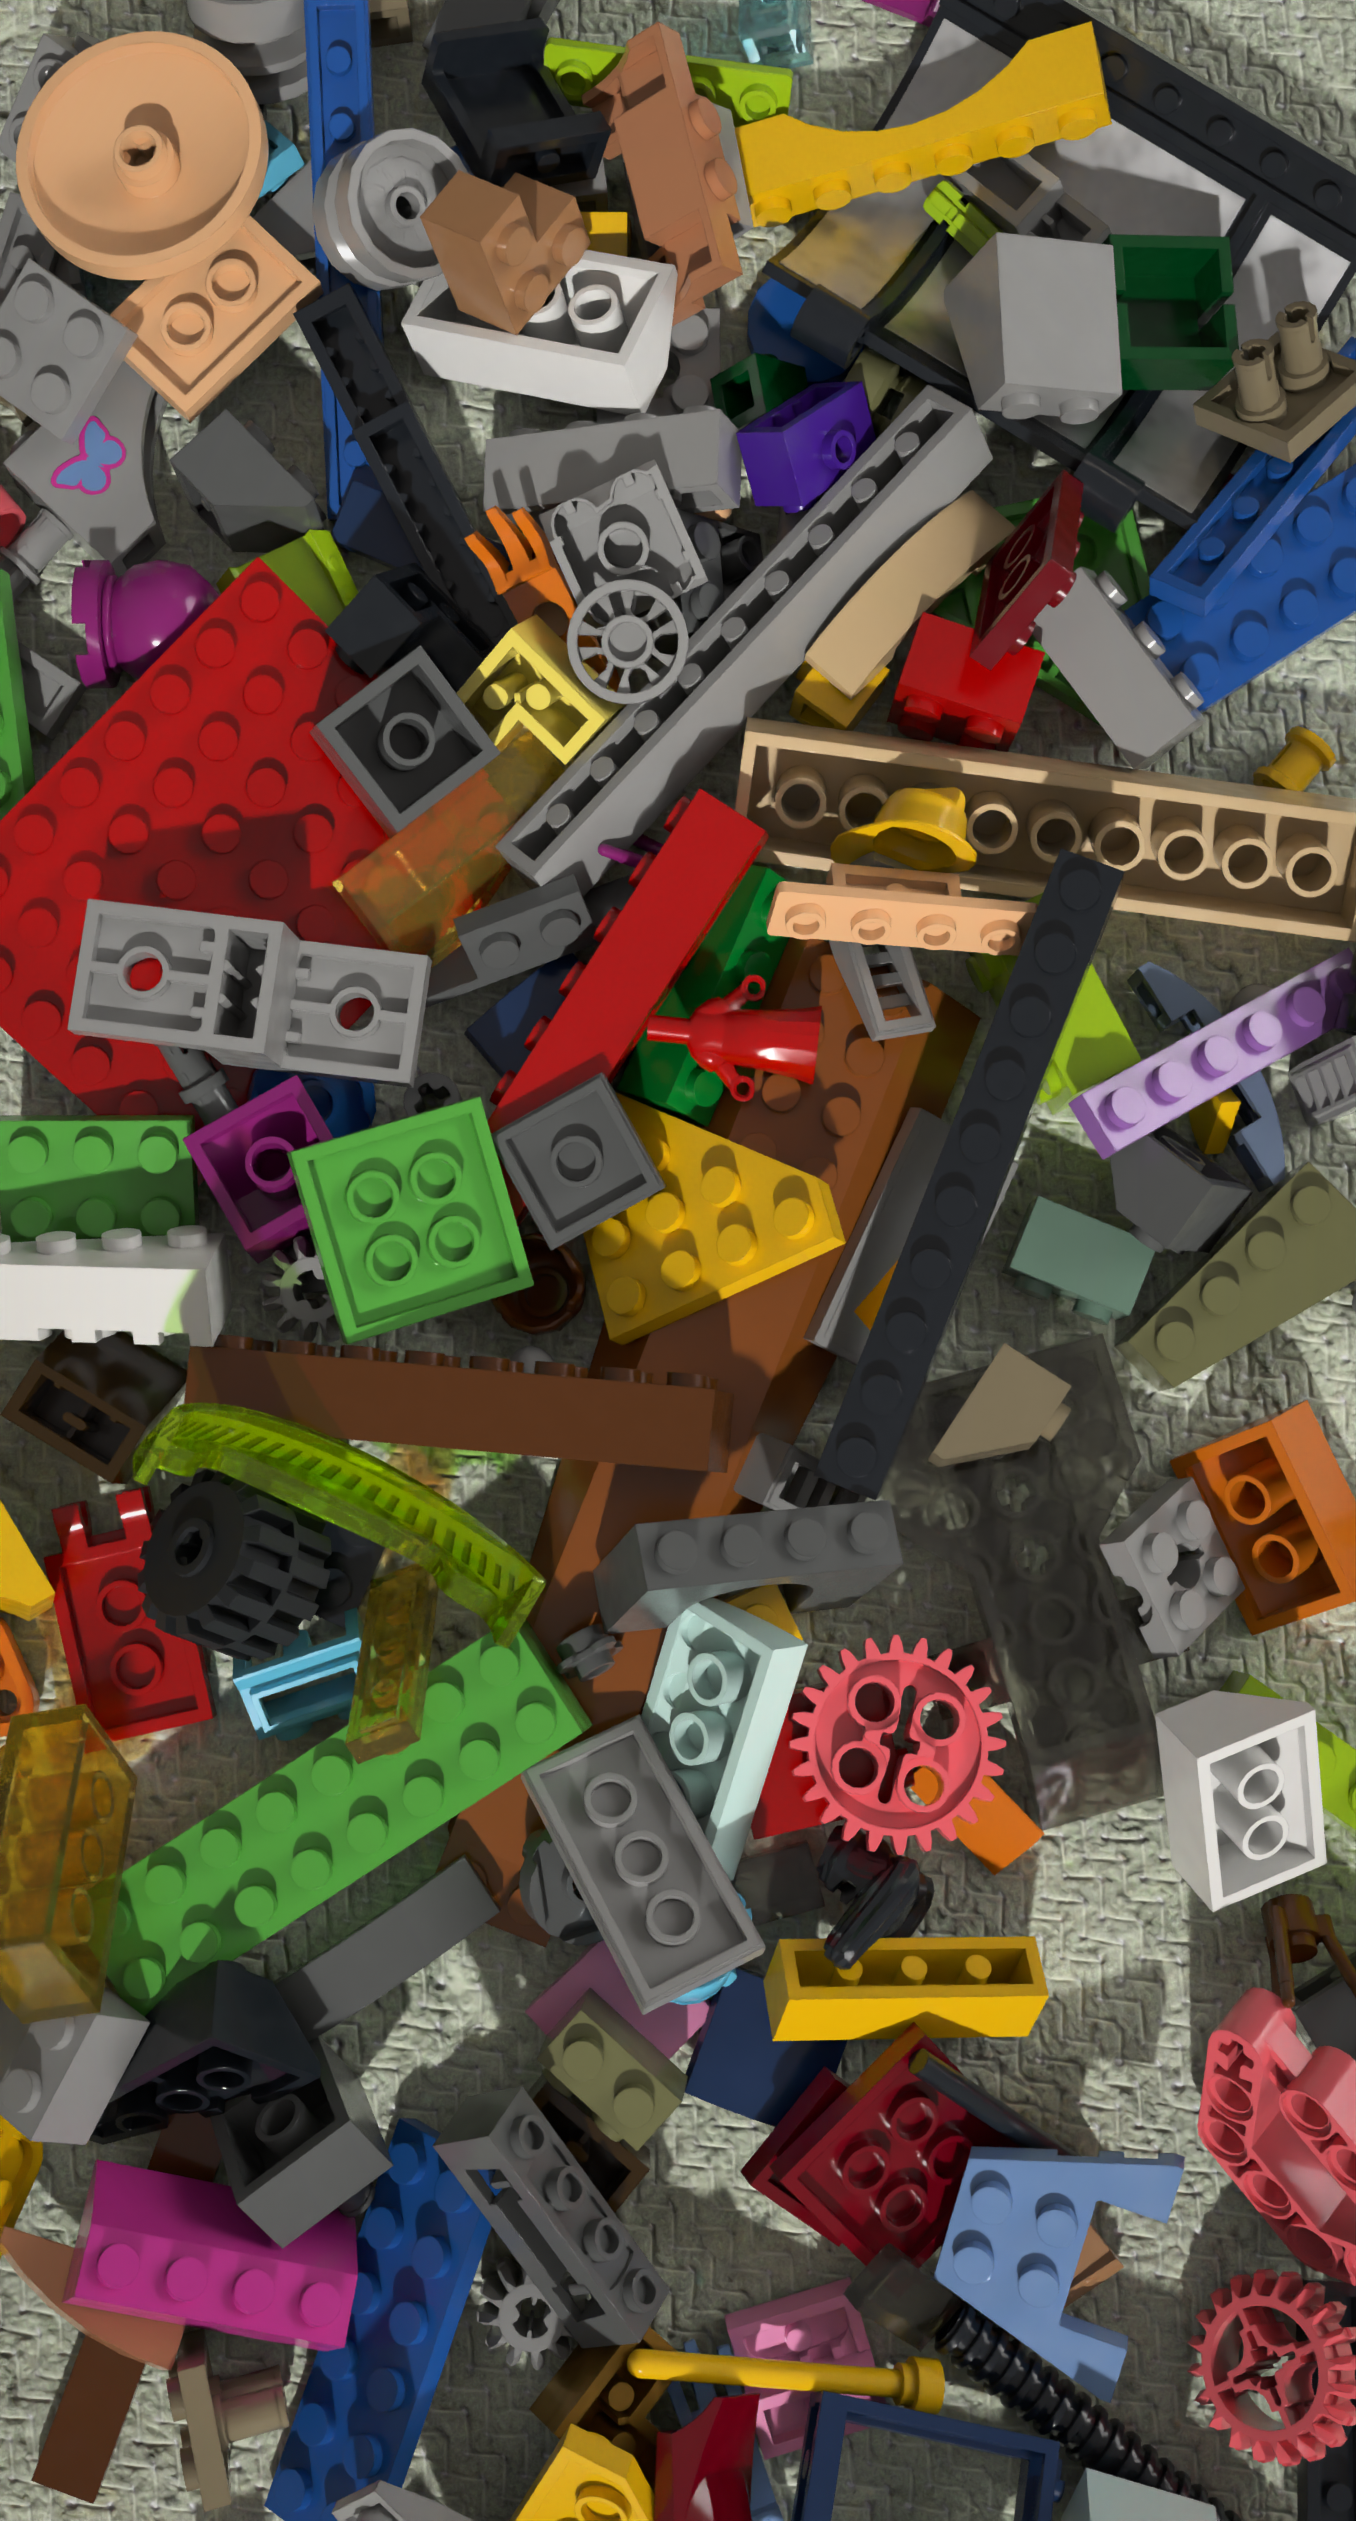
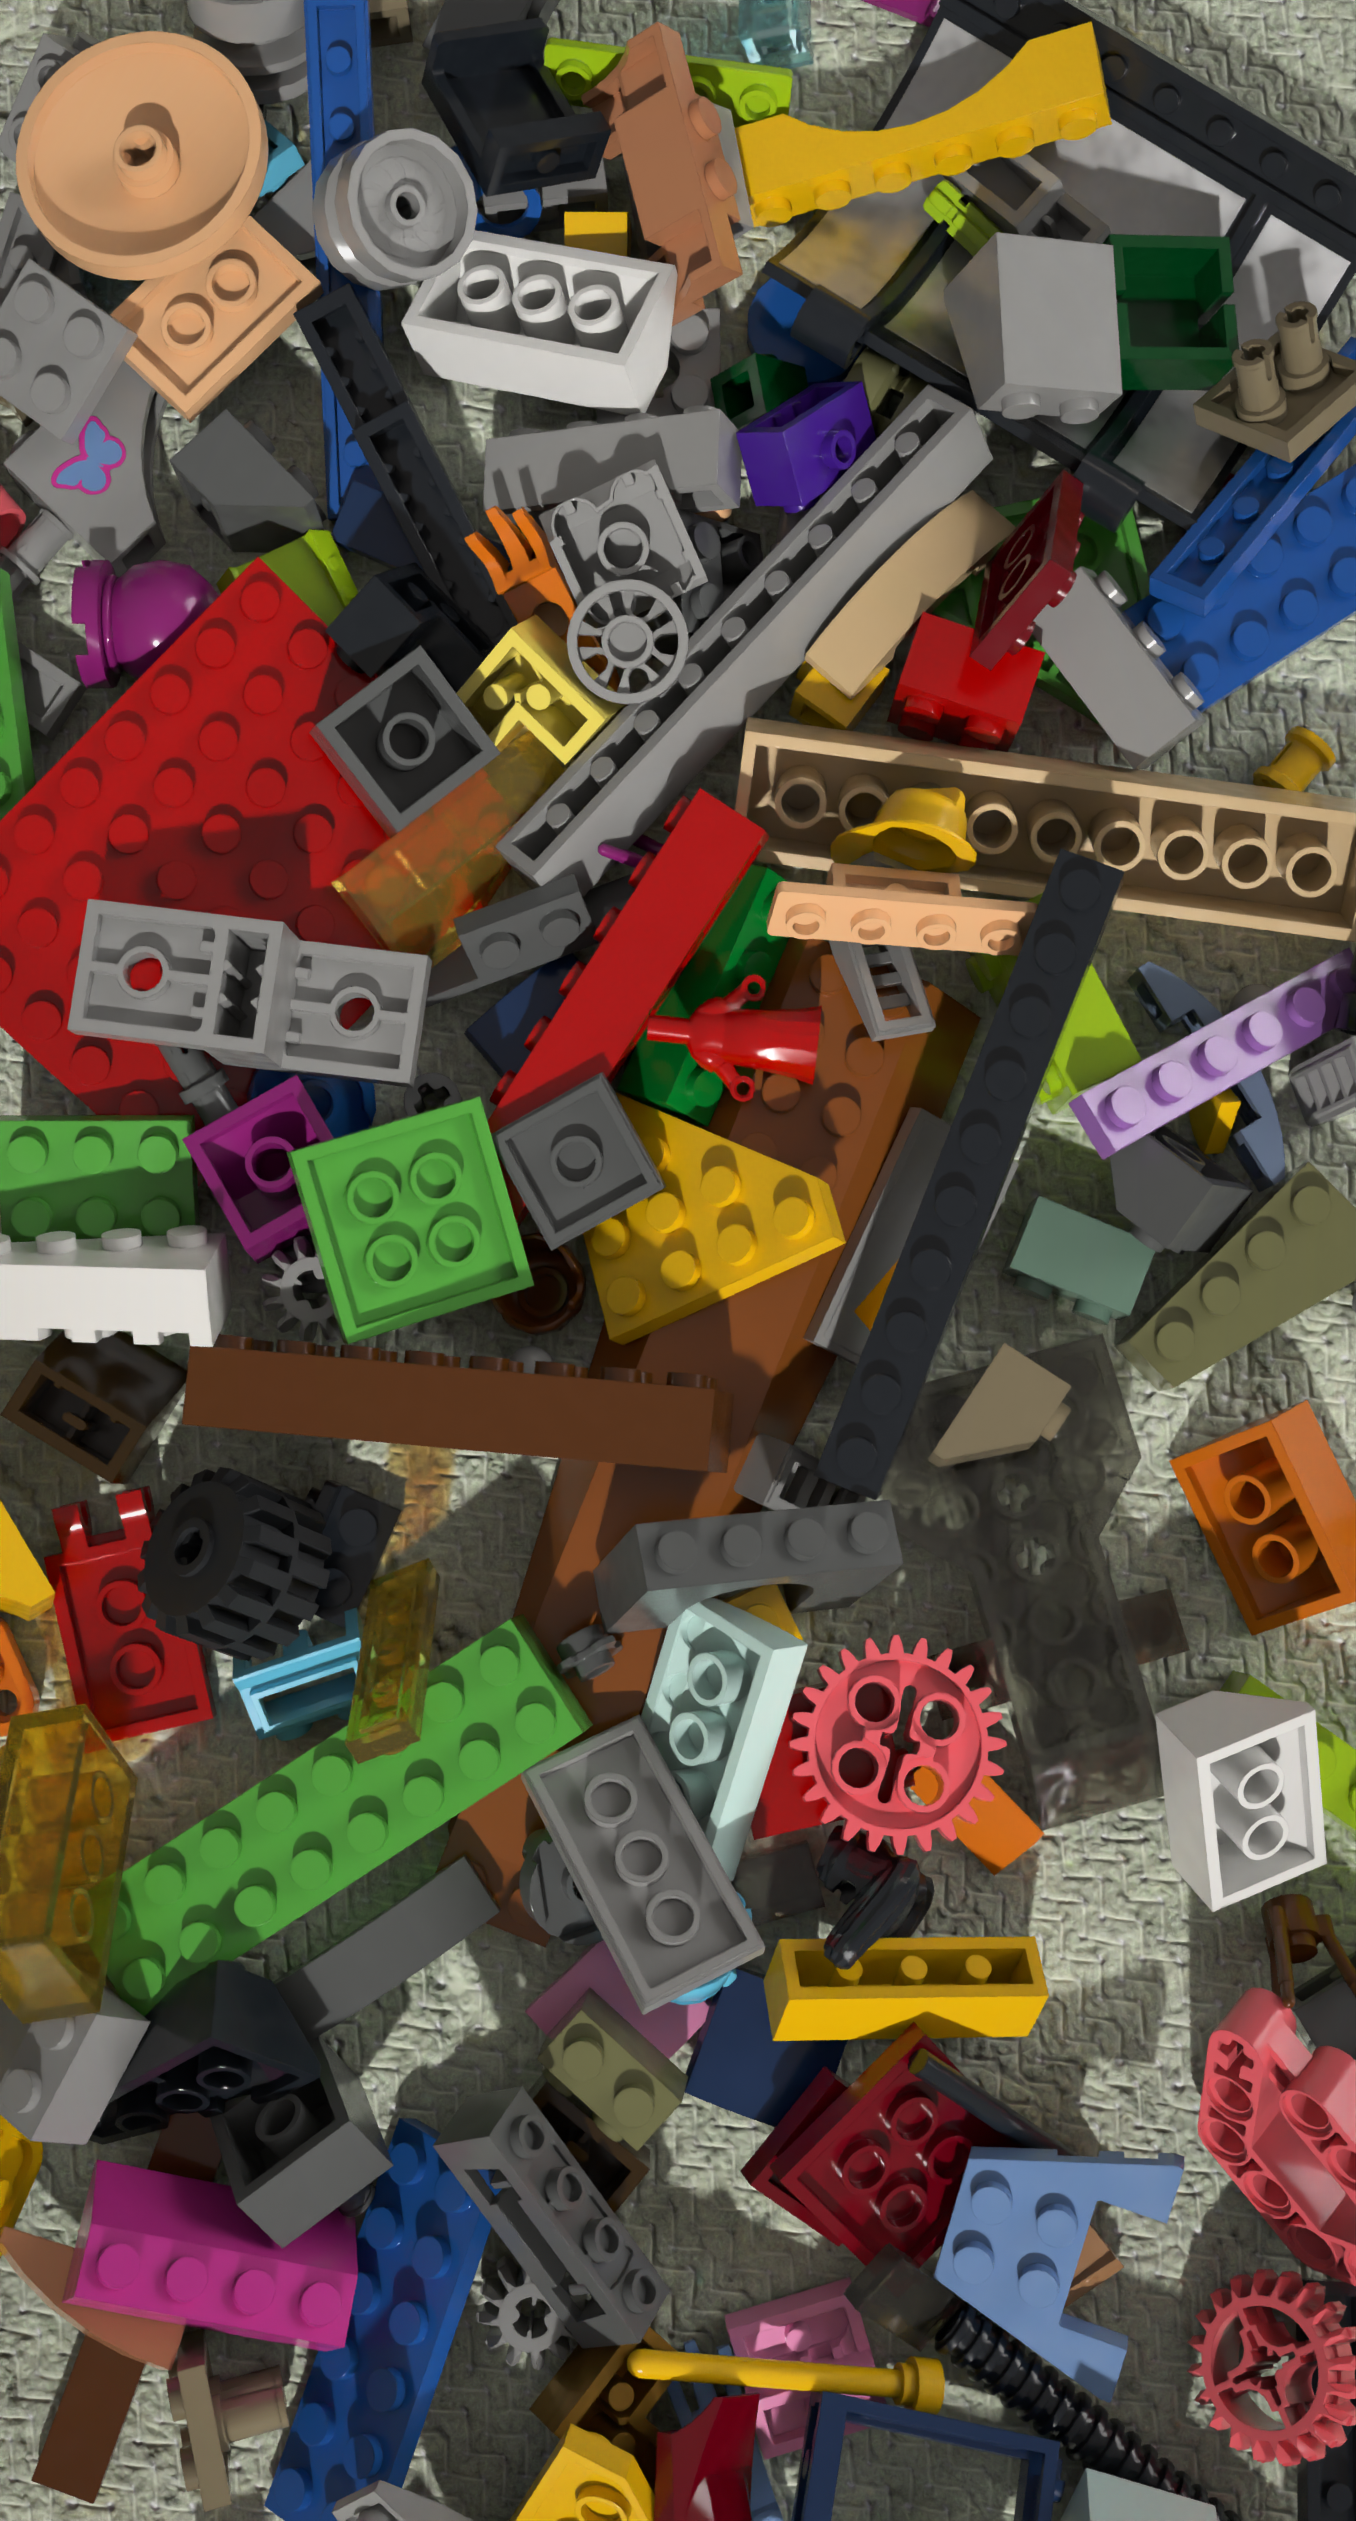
clear neon green windscreen [133,1402,546,1649] -> none
medium nougat brick [420,170,591,335] -> none
light grey brick [1099,1477,1246,1659] -> none

